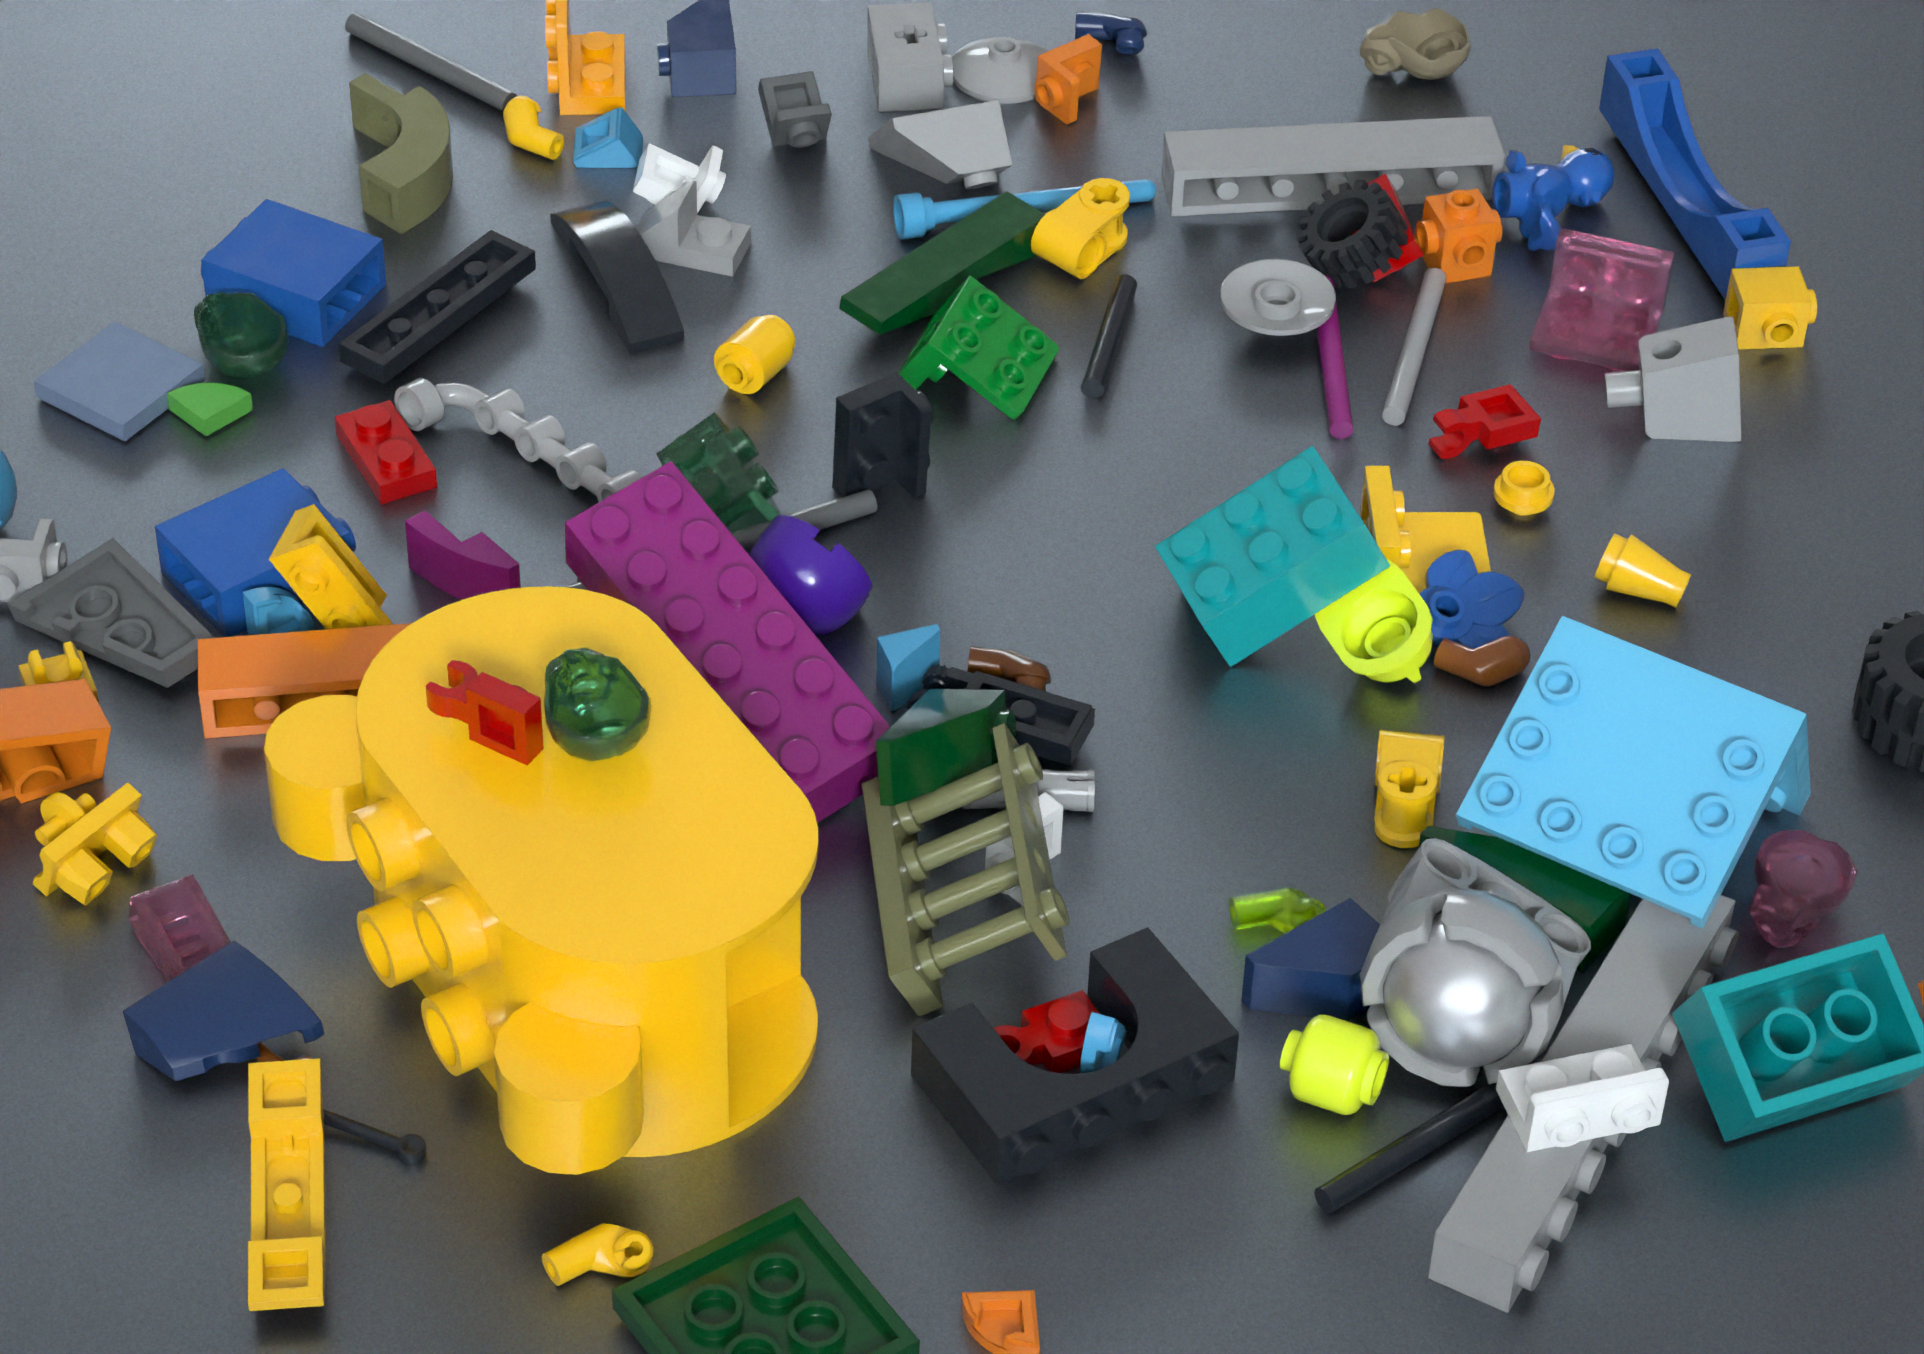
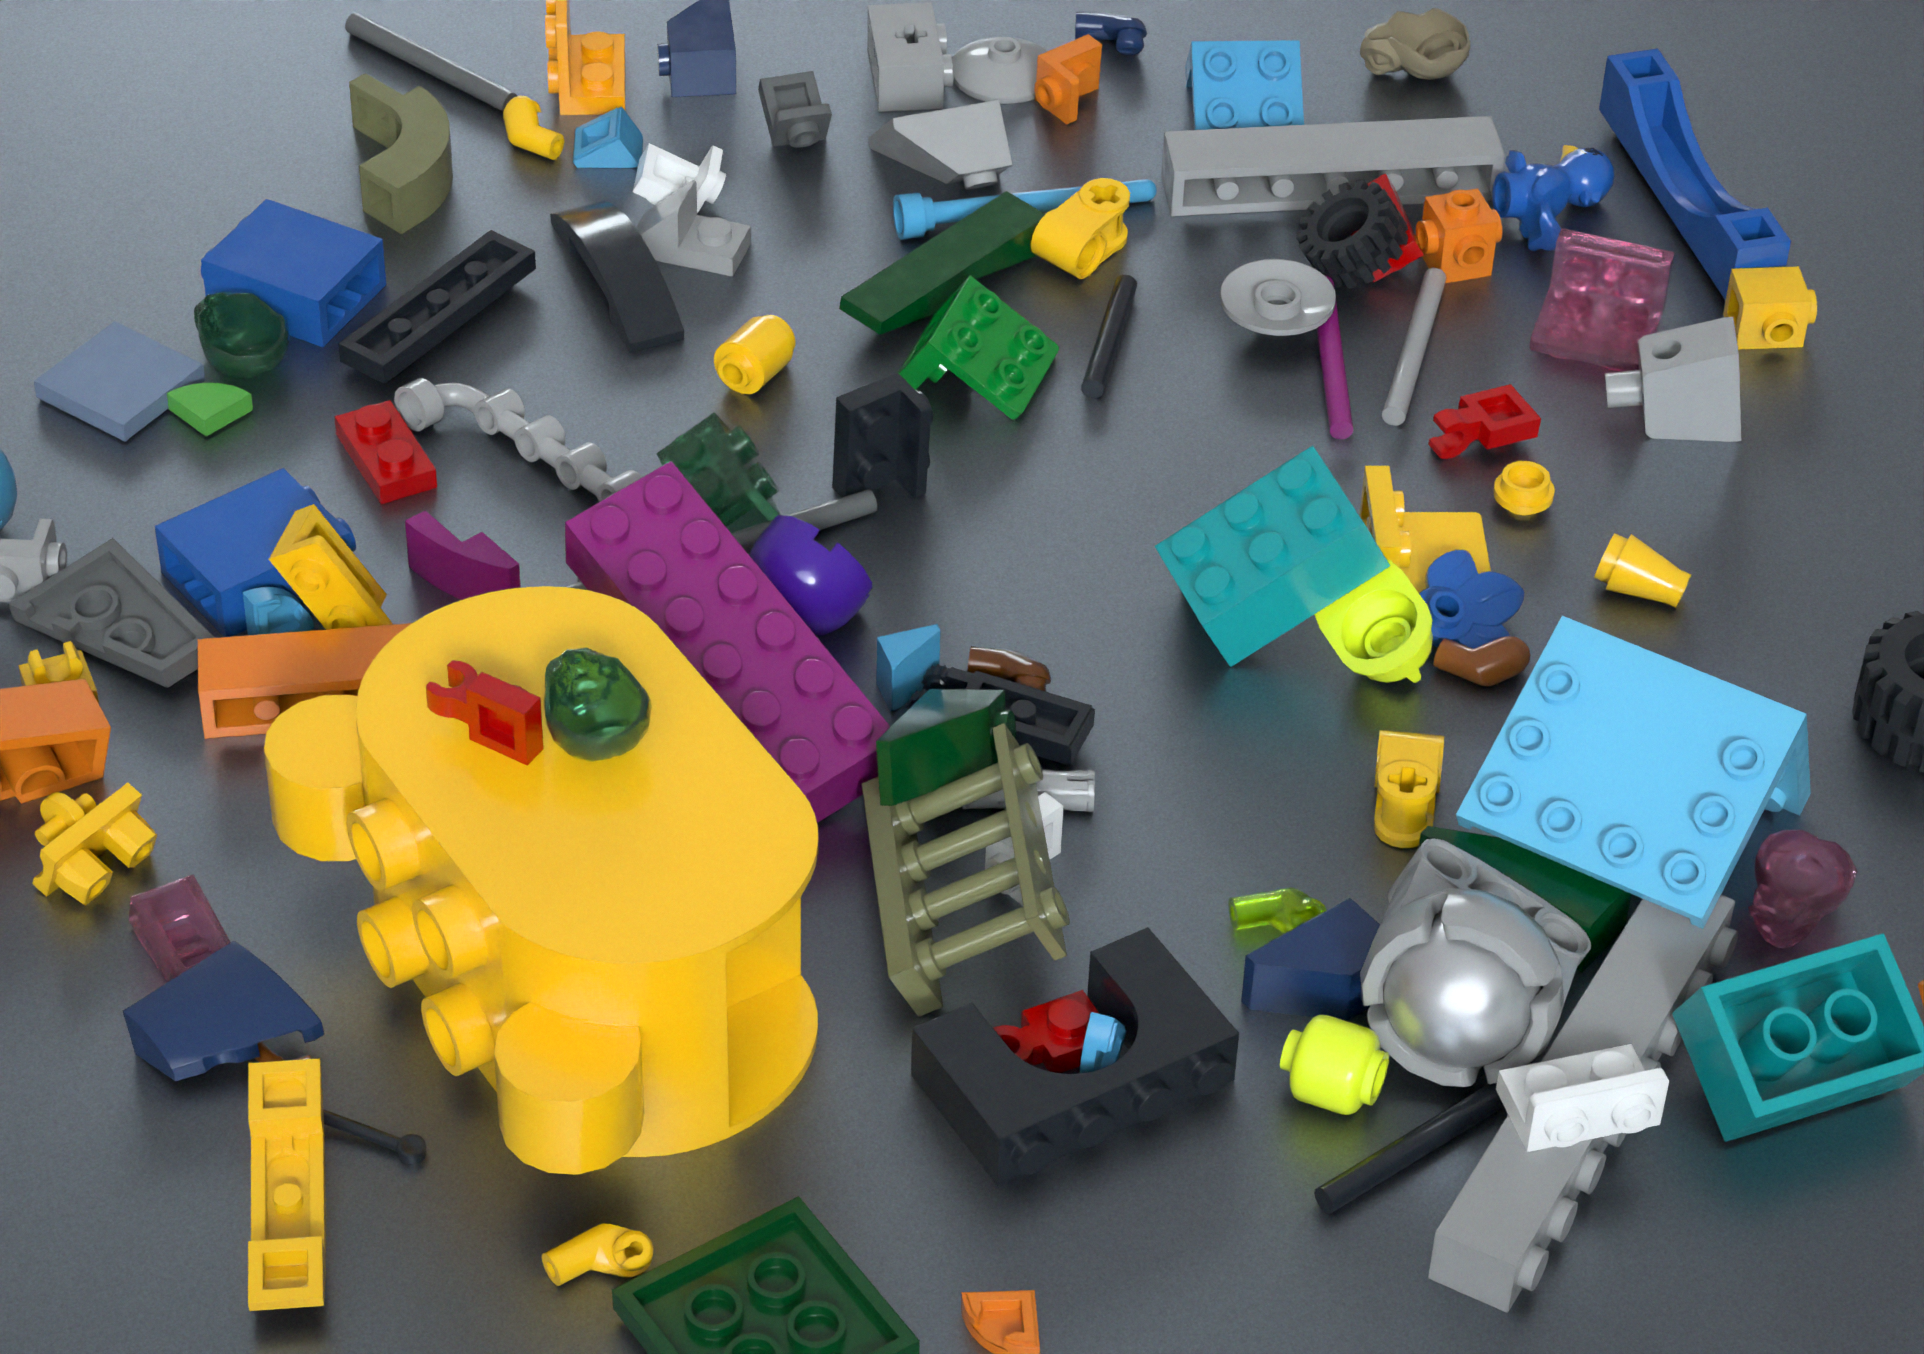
none -> dark azure bracket [1185,40,1304,130]

